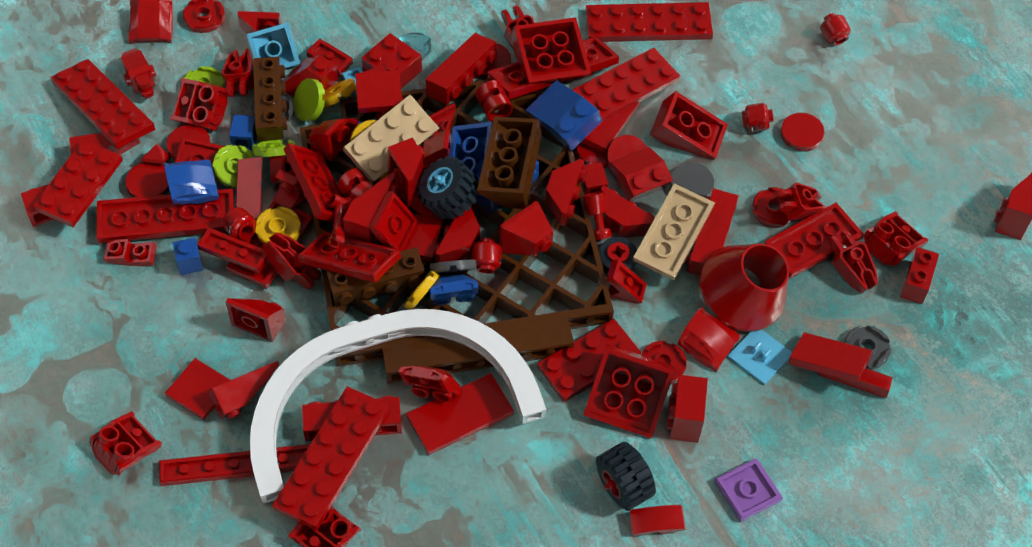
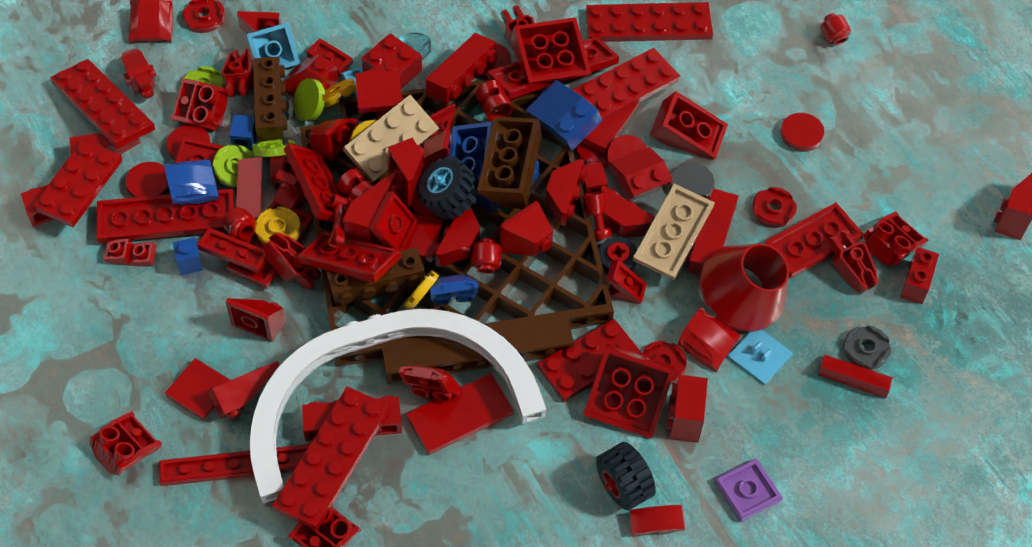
red slope [142,144,170,165] -> none
dark grey tile [430,260,477,274] -> none
red head [742,103,774,132] -> none
red hinge [773,183,826,221] -> none
red tile [789,332,872,383] -> none

